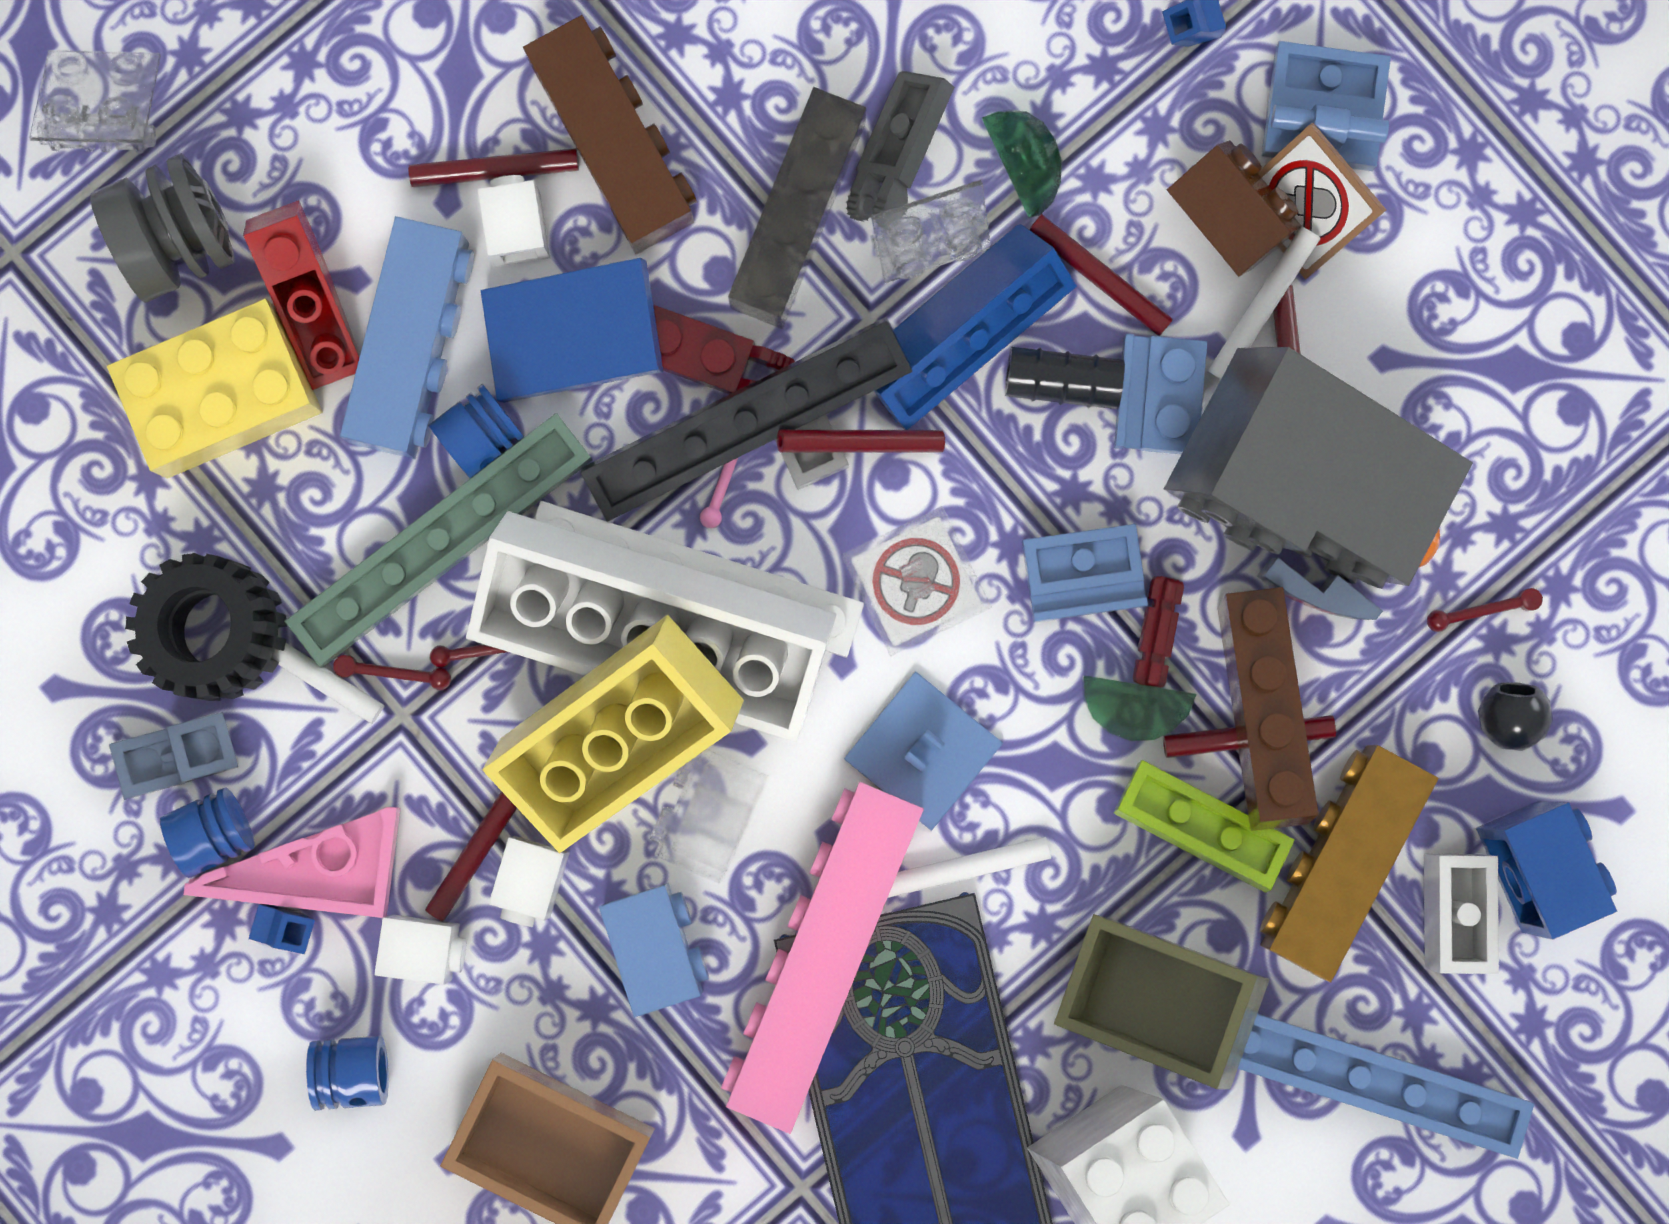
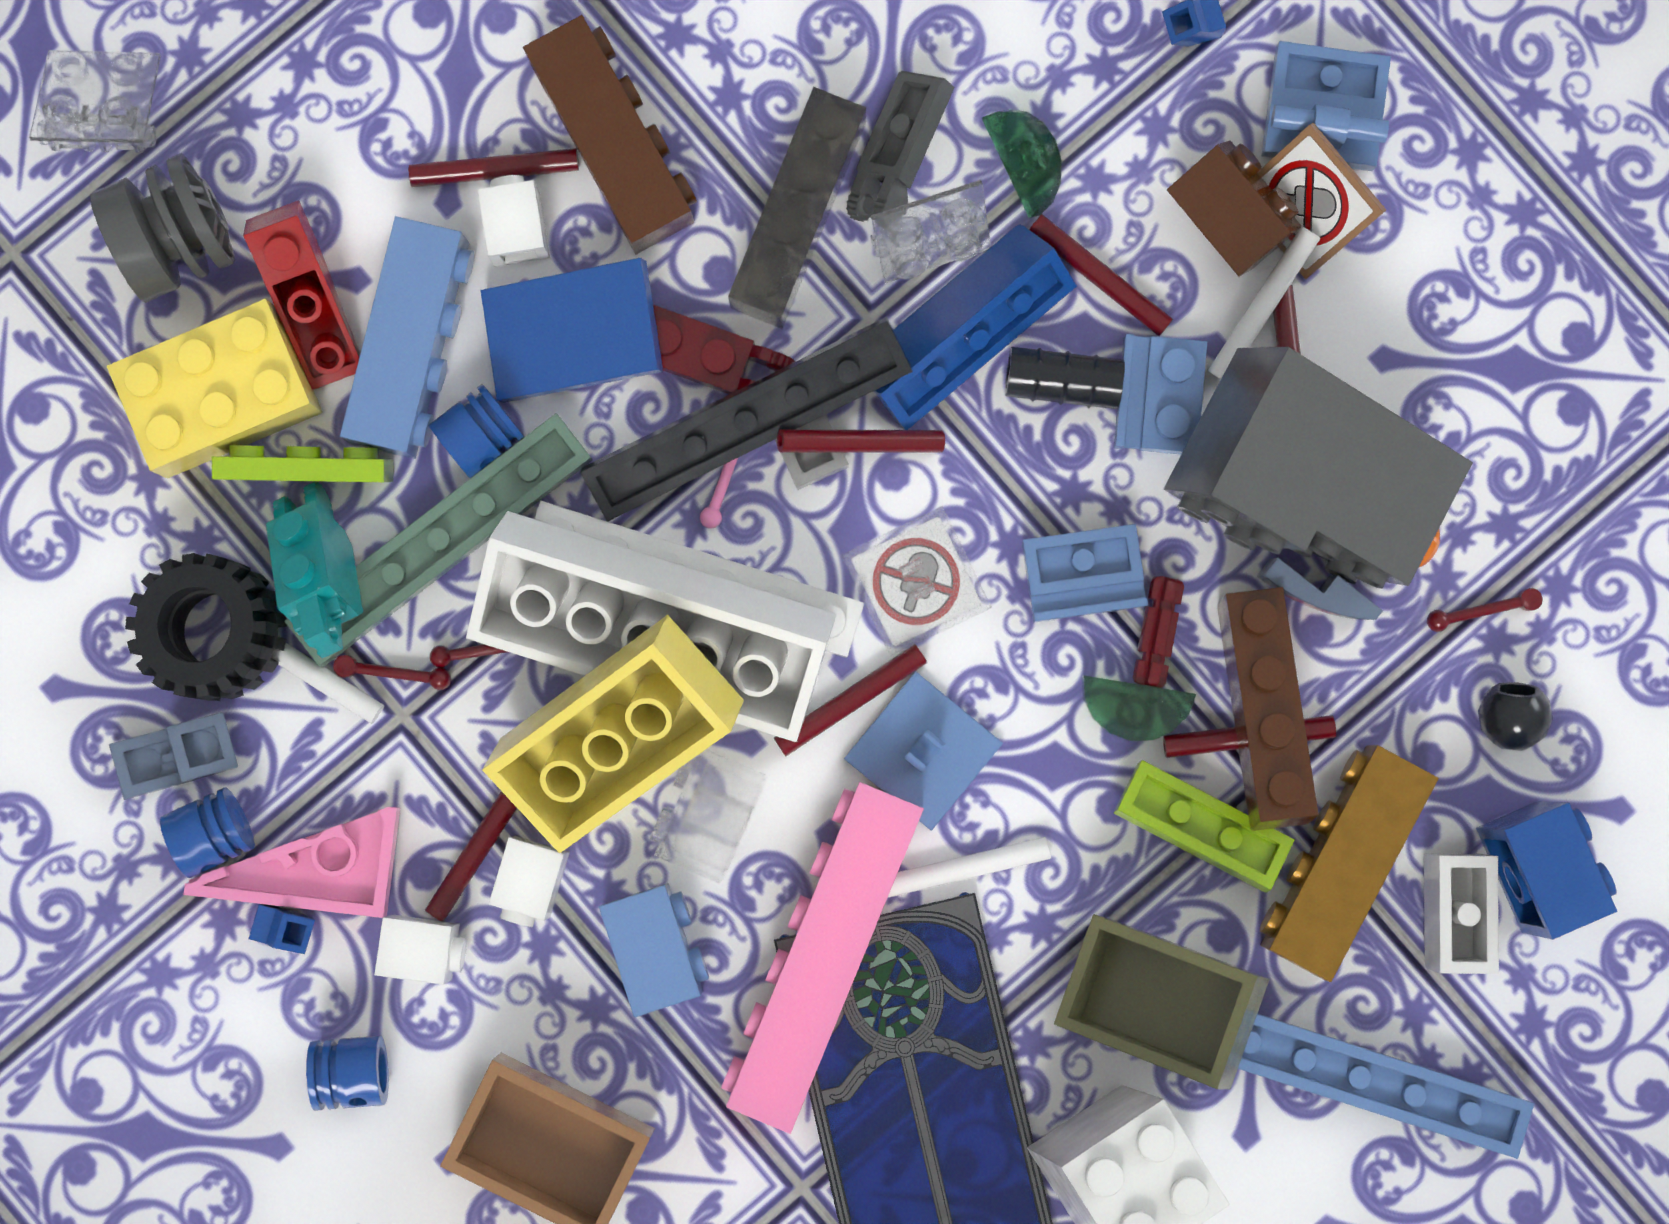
none -> lime plate [212,445,394,483]
none -> teal hinge [266,481,363,659]
none -> dark red piece [774,644,927,757]

